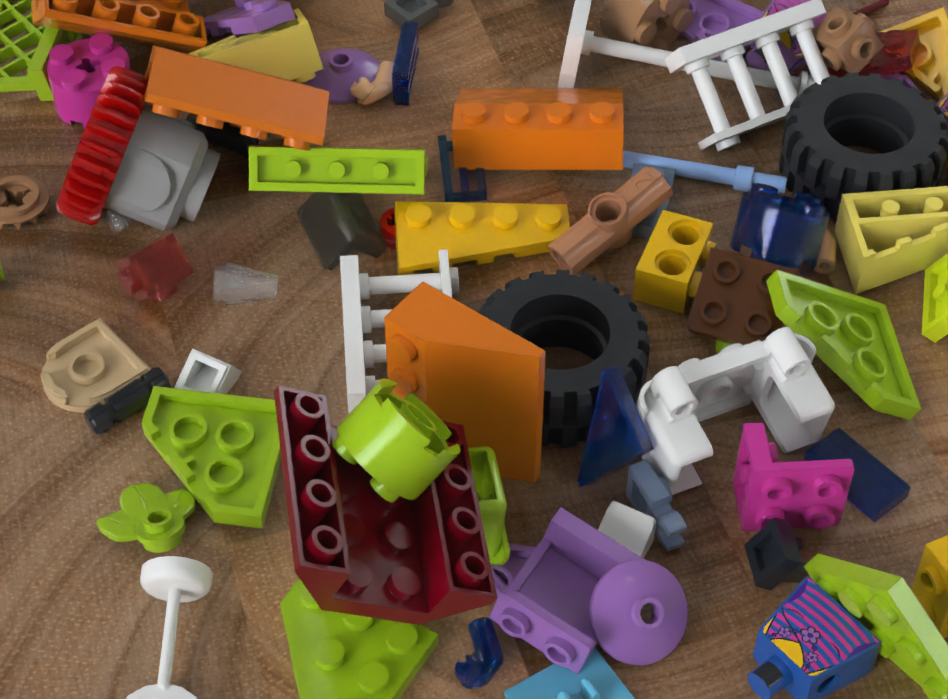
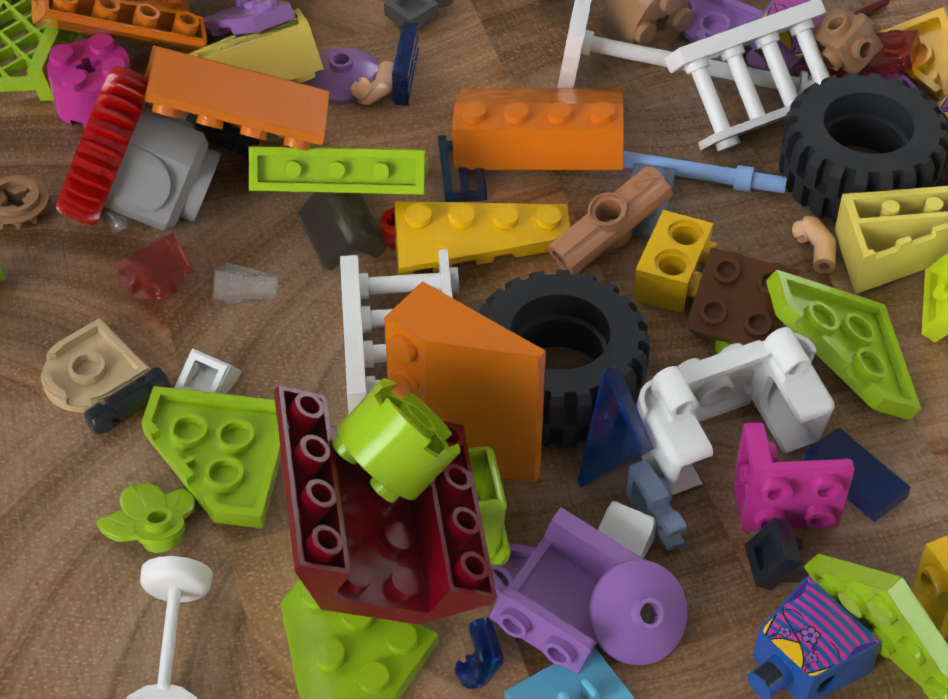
clear blue brick [730,183,830,269] -> none

